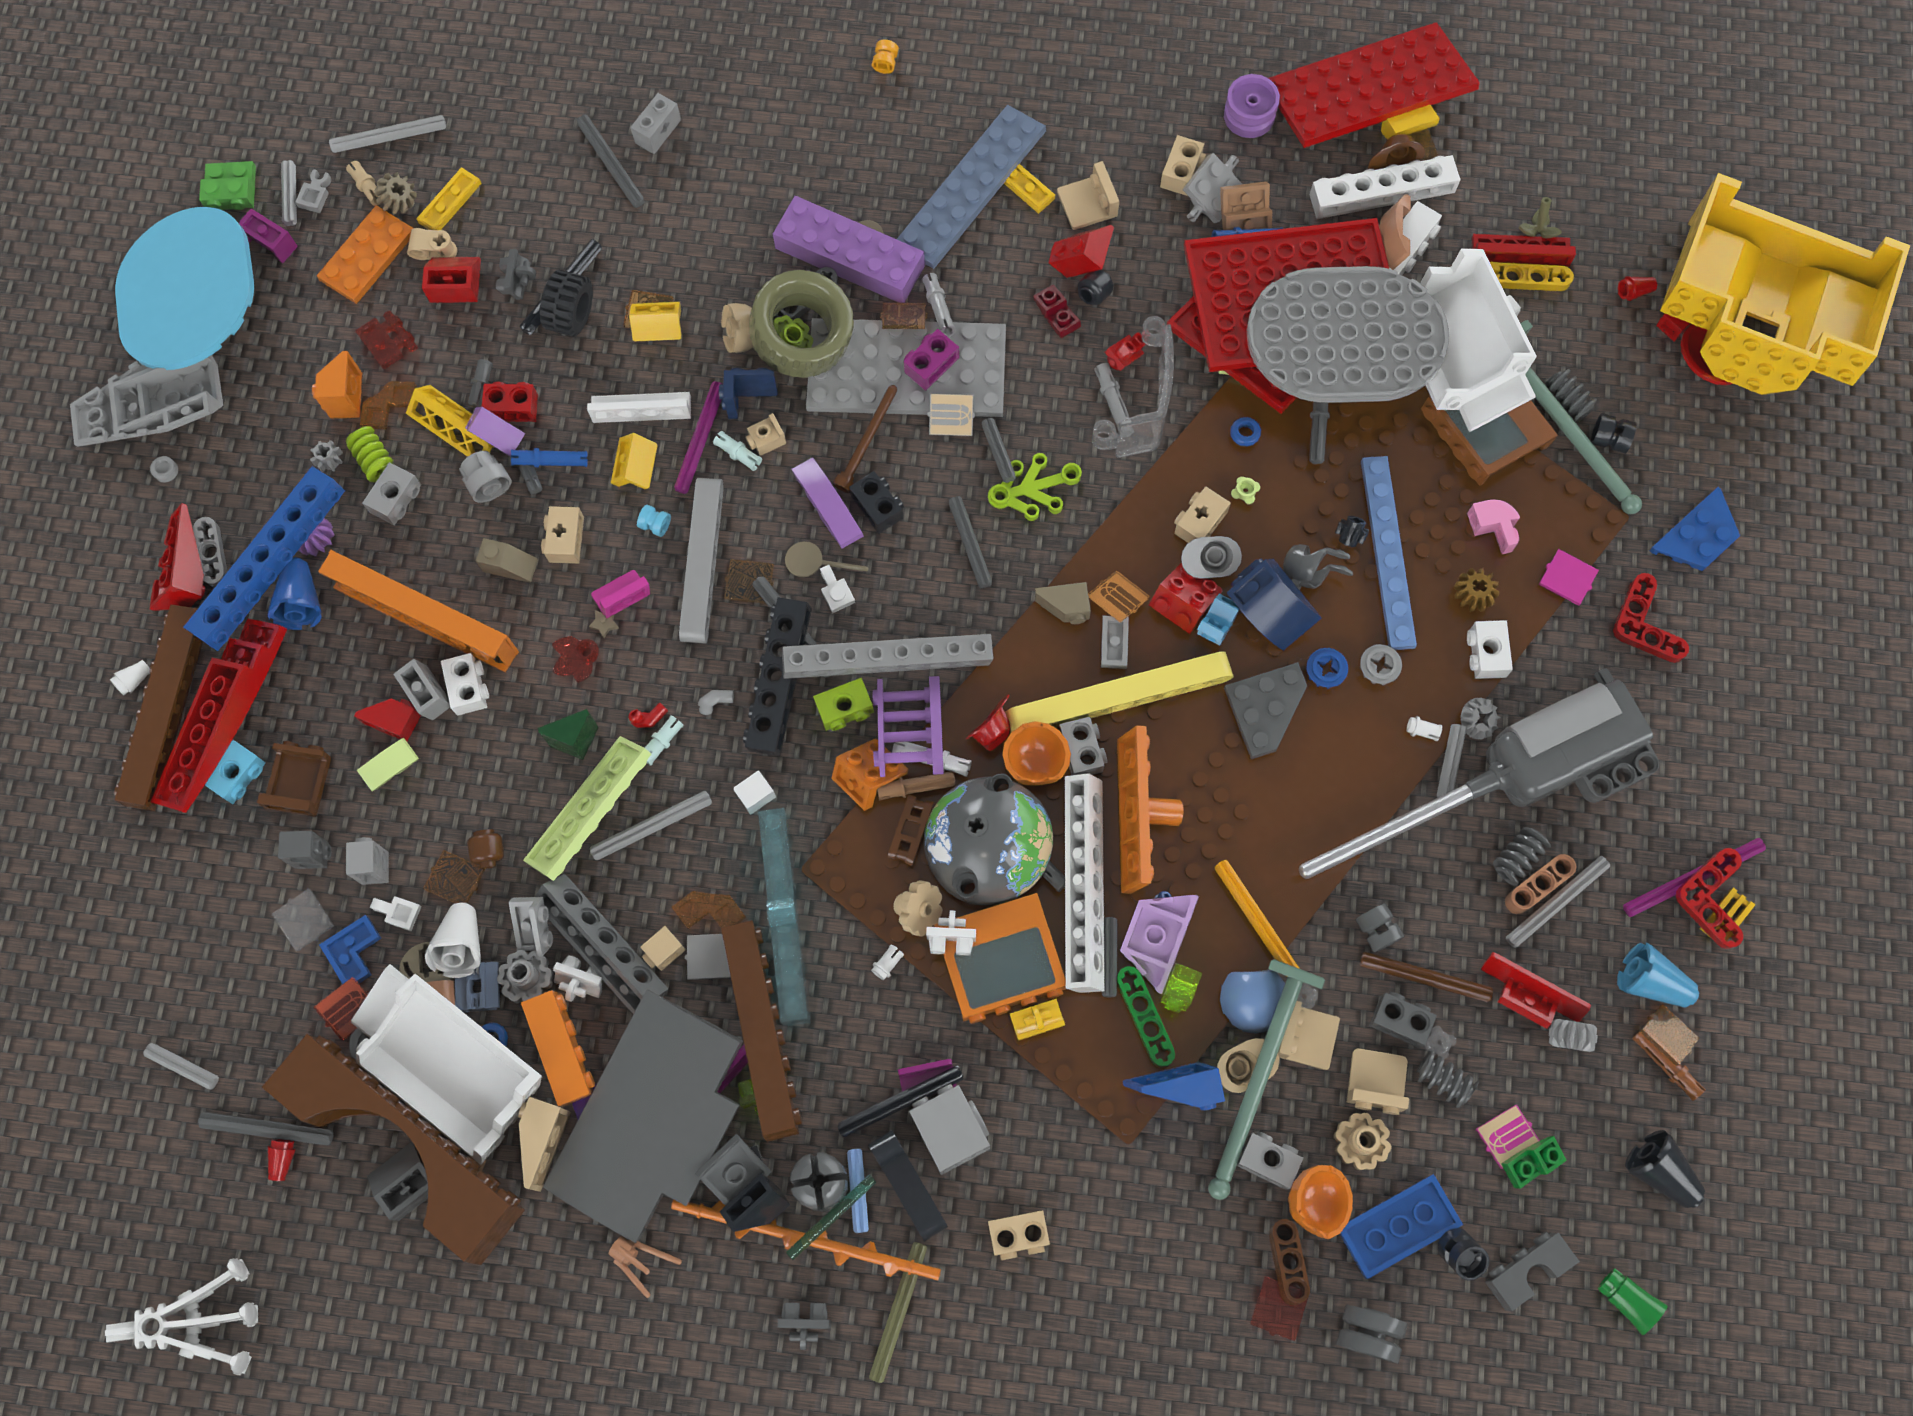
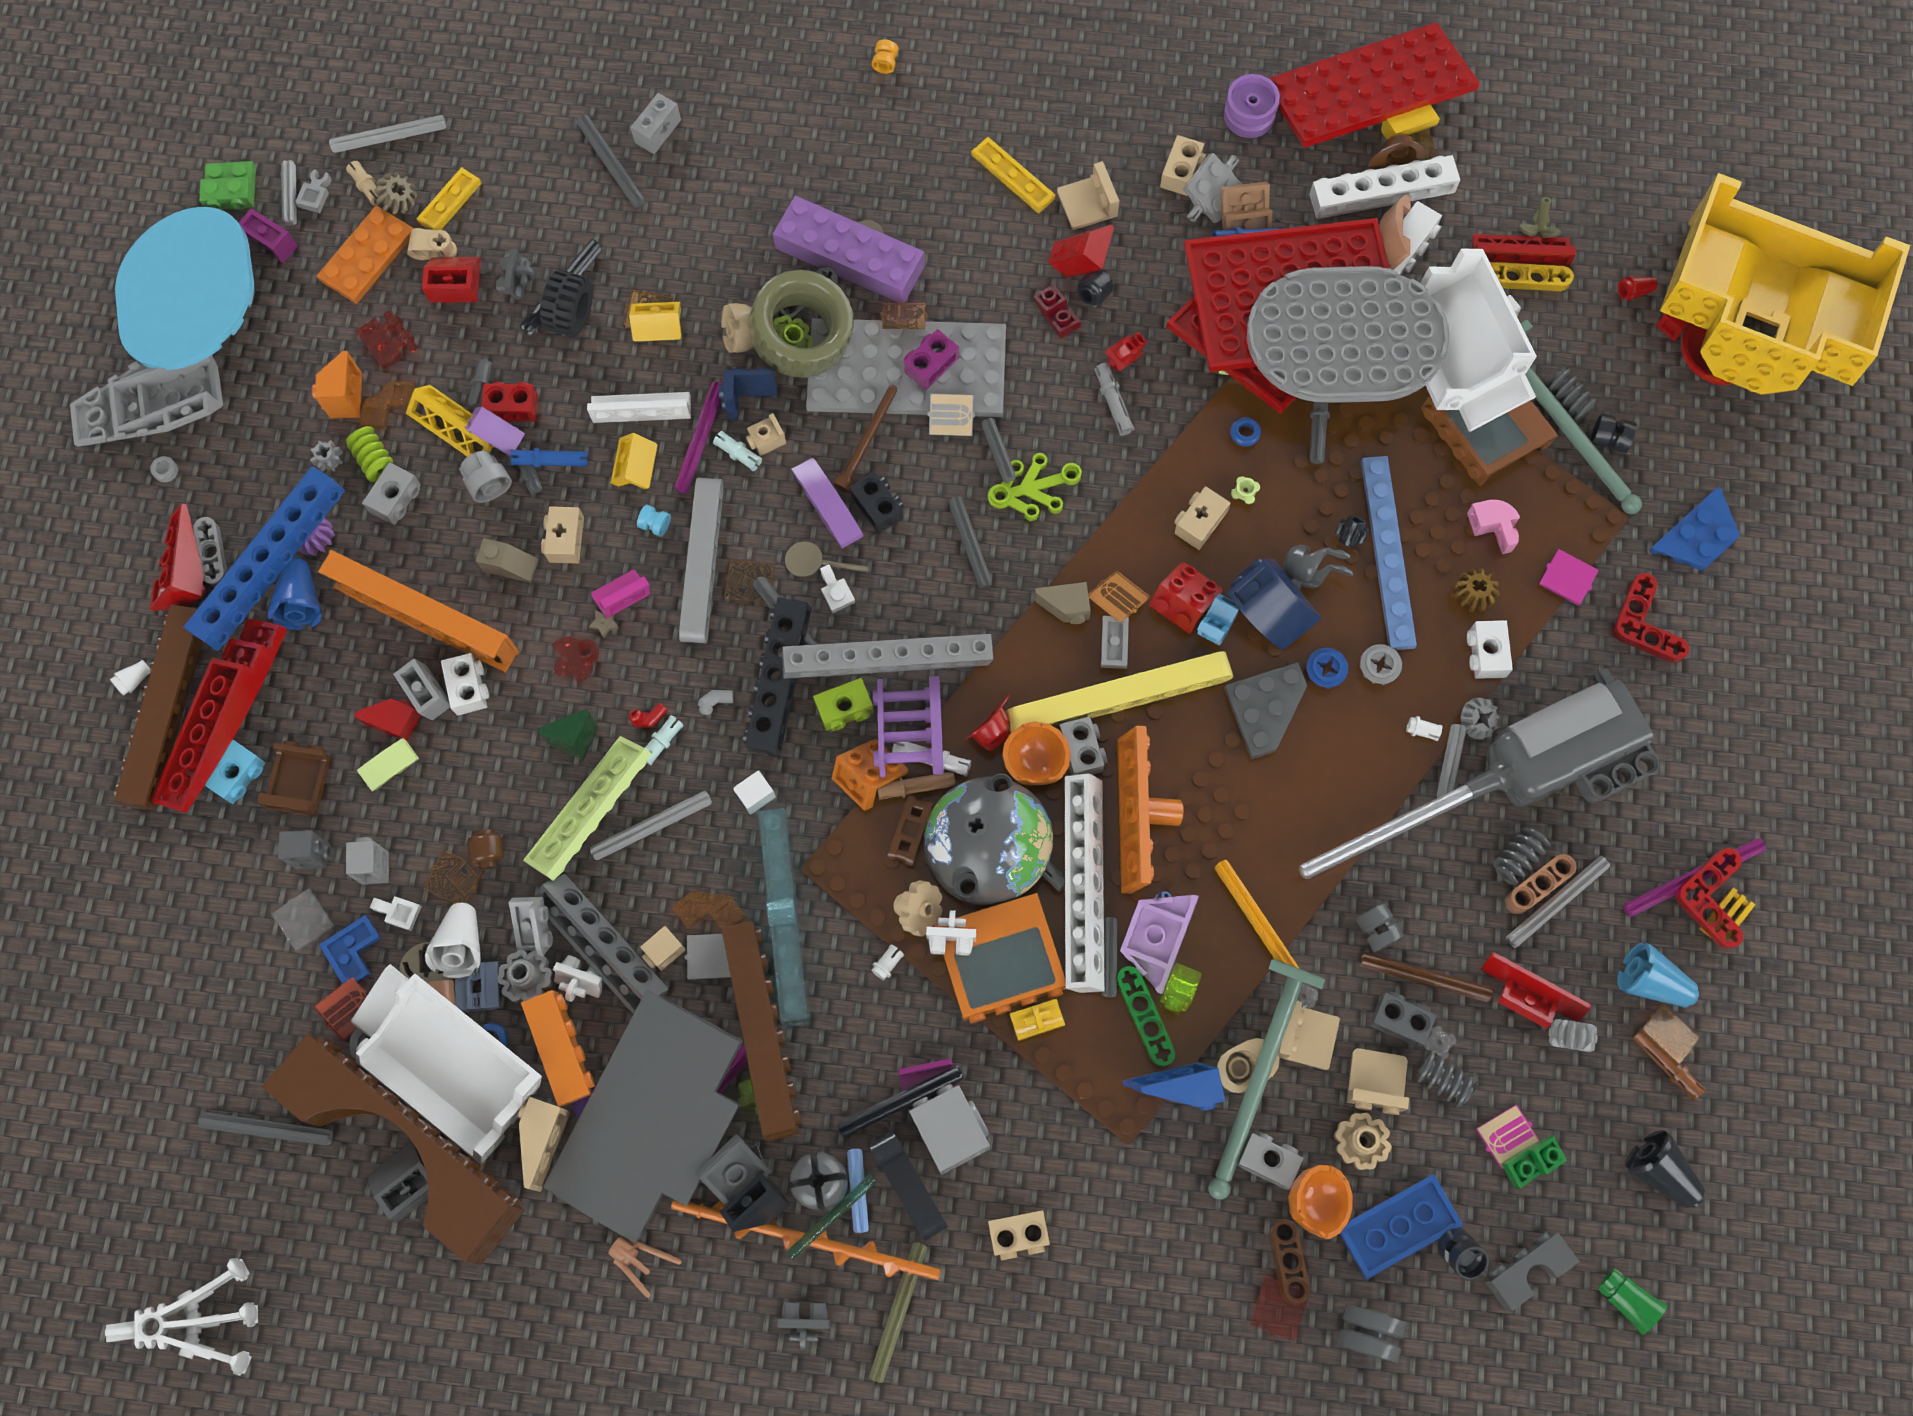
light grey axle [143,1043,219,1089] -> none
red cone [267,1139,296,1181] -> none
sand blue plate [897,105,1046,269] -> none
light grey pin [922,273,955,336] -> none
clear panel [1092,316,1174,458] -> none
light grey piece [1181,536,1242,578] -> none
medium blue cylinder [1220,970,1285,1034] -> none

